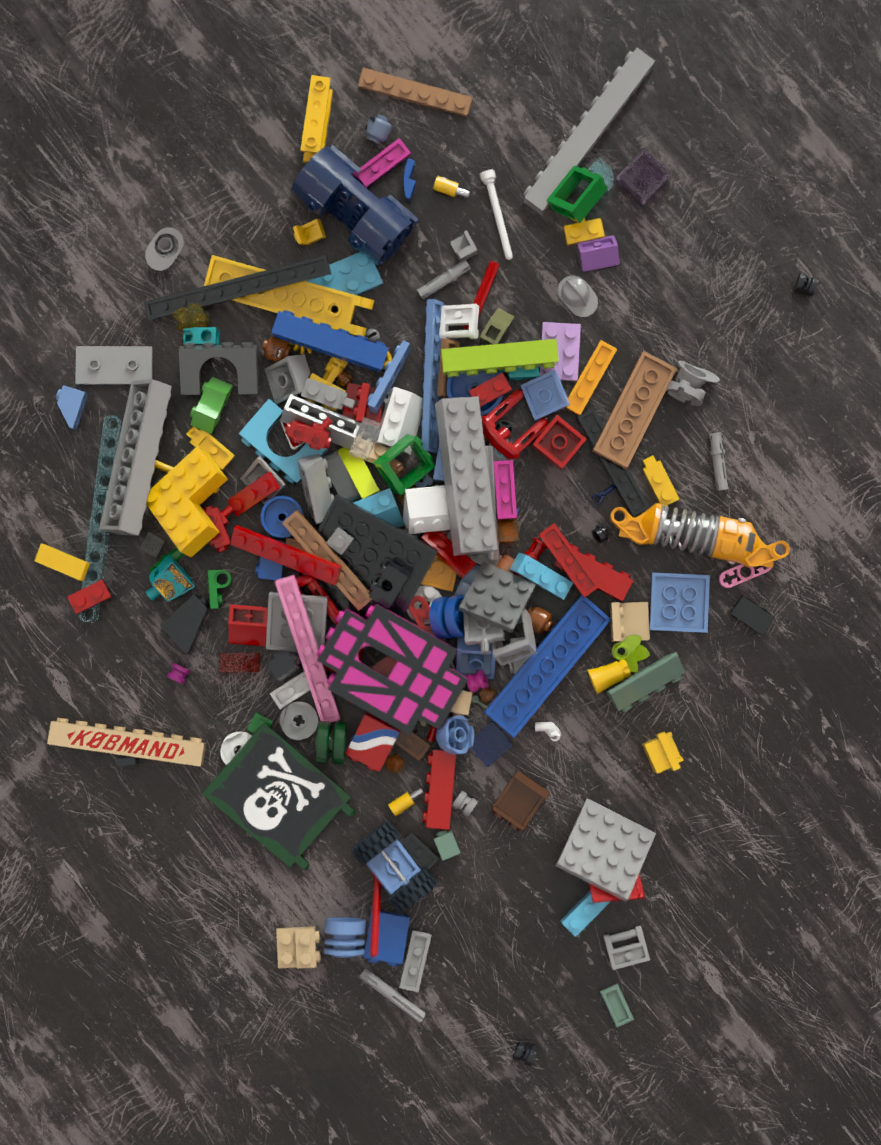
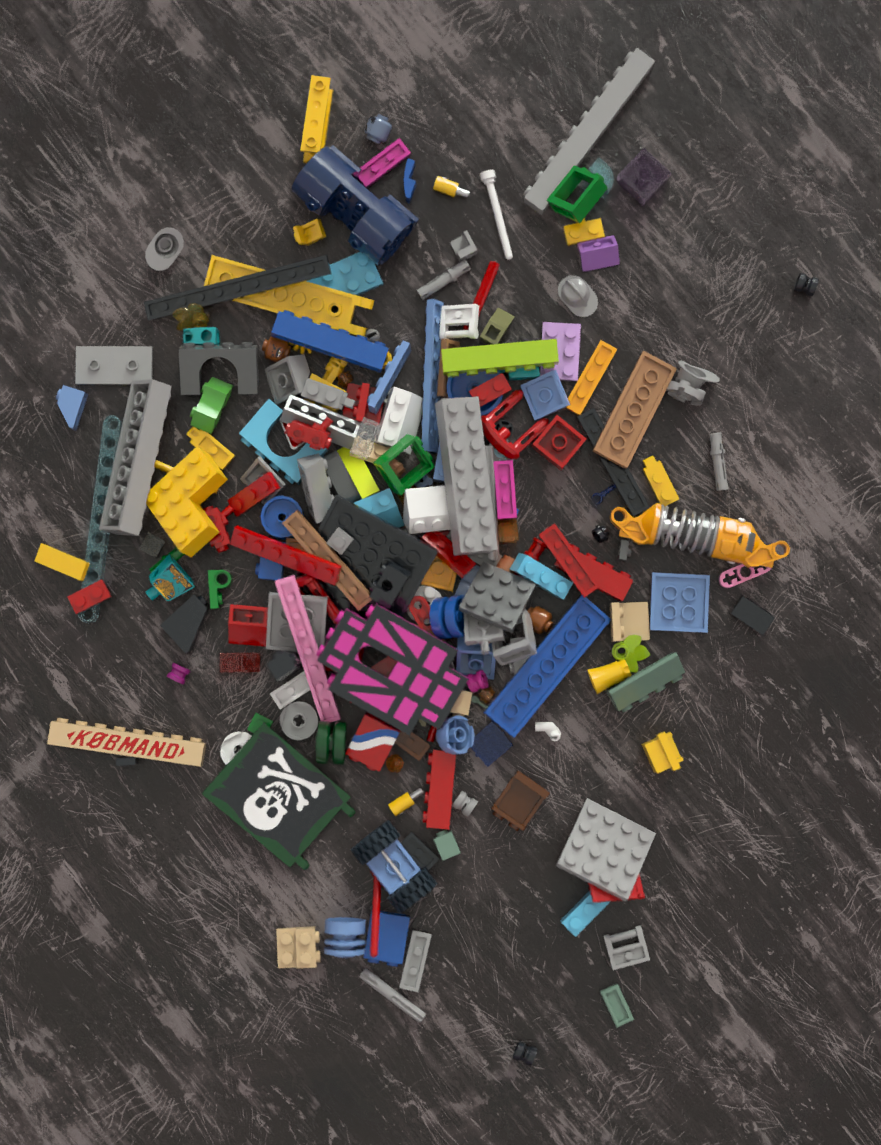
medium nougat plate [358,68,472,117] -> none
none -> dark grey plate [617,540,632,561]

